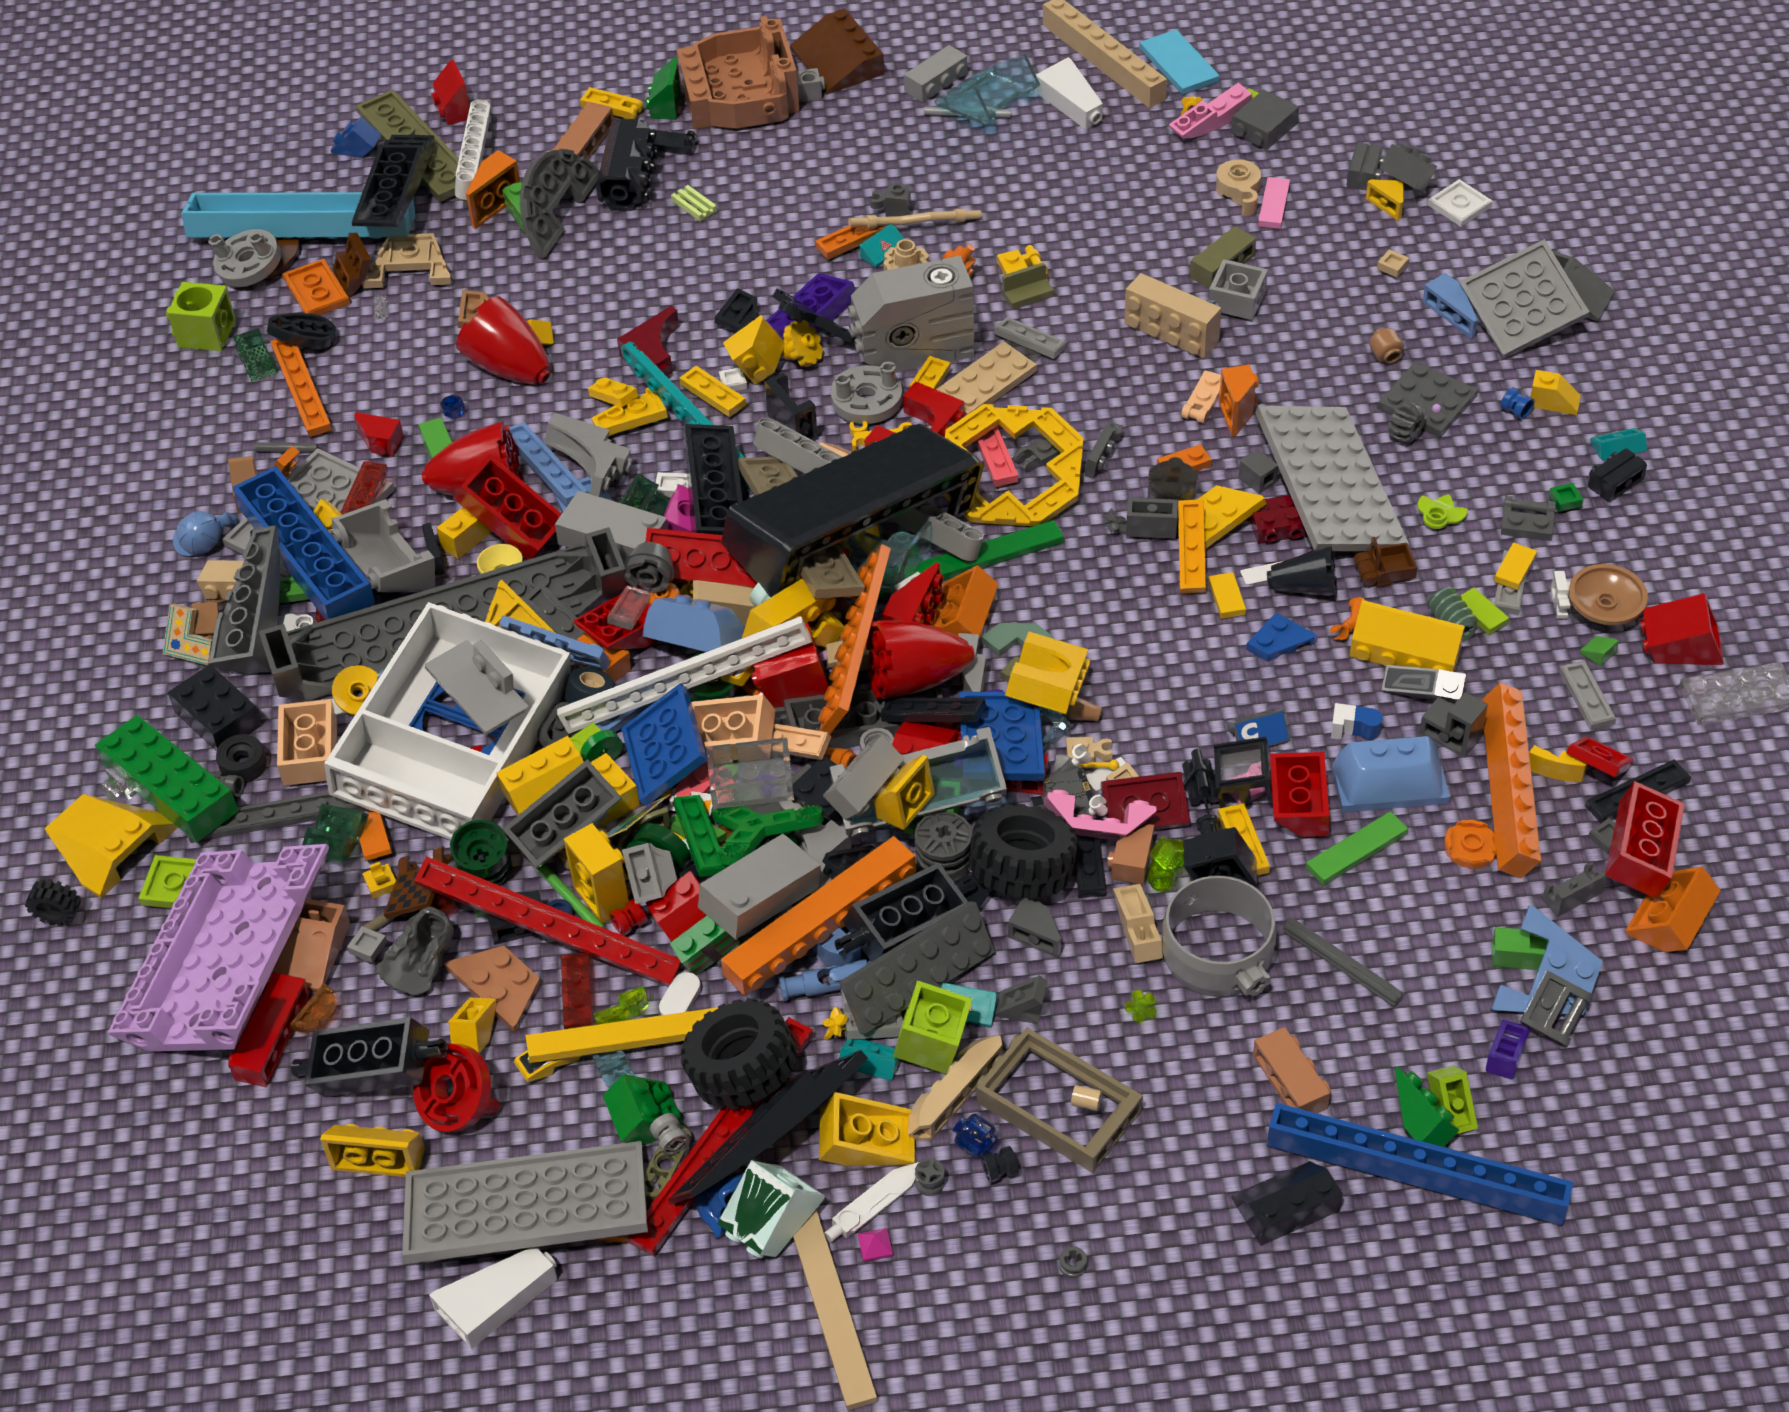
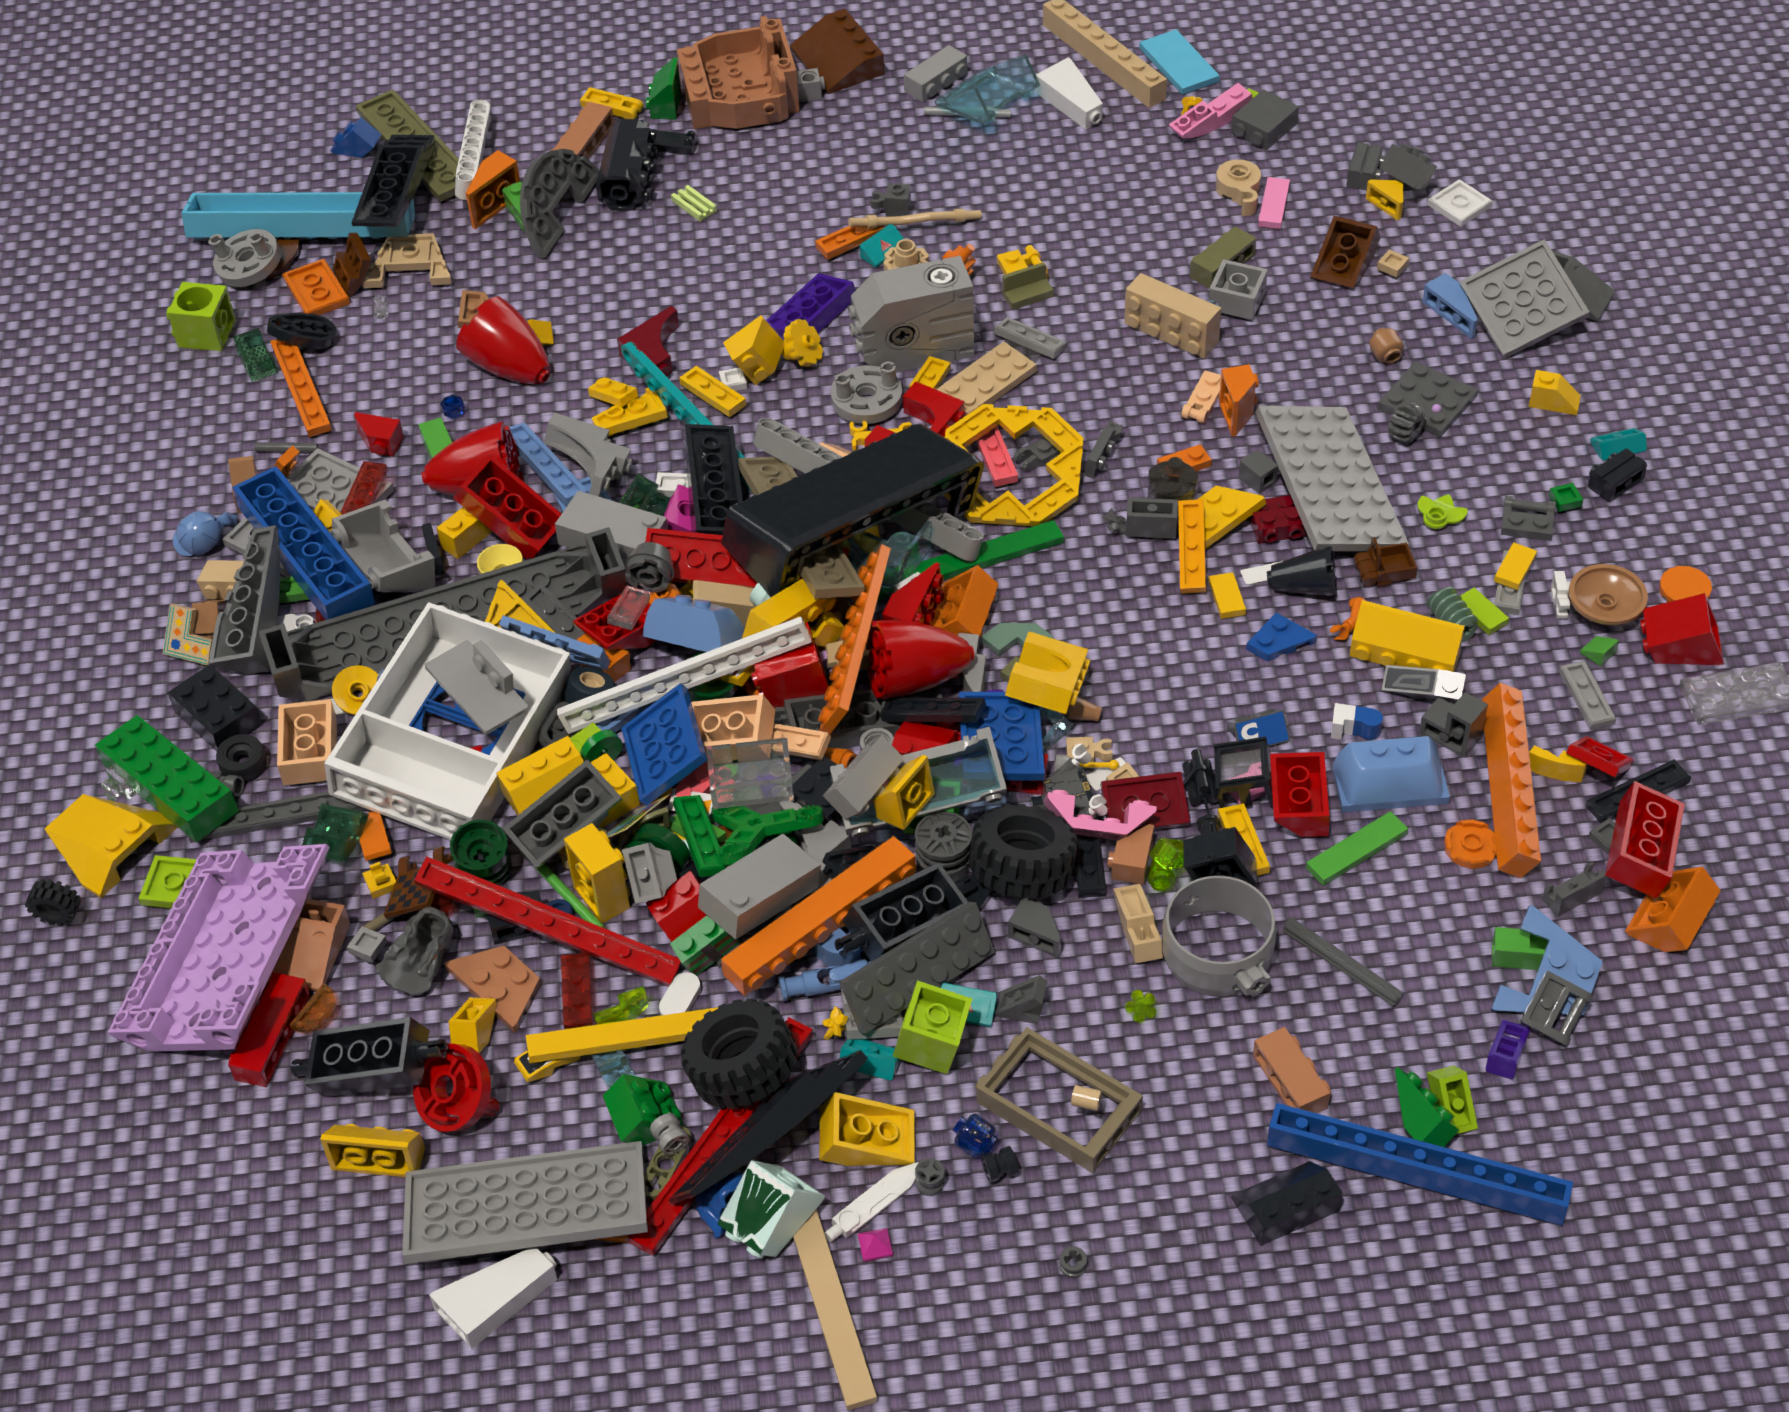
red slope [431,60,470,126] -> none
red wheel [609,899,648,936] -> none
black wing [714,288,758,333] -> none
black panel [764,373,818,441] -> none
black piece [772,288,856,345] -> none
tan brick [908,1034,1002,1142] -> none
blue wheel [1500,387,1535,420] -> none
none -> reddish brown slope [1310,216,1380,290]
none -> orange tile [1659,566,1712,602]

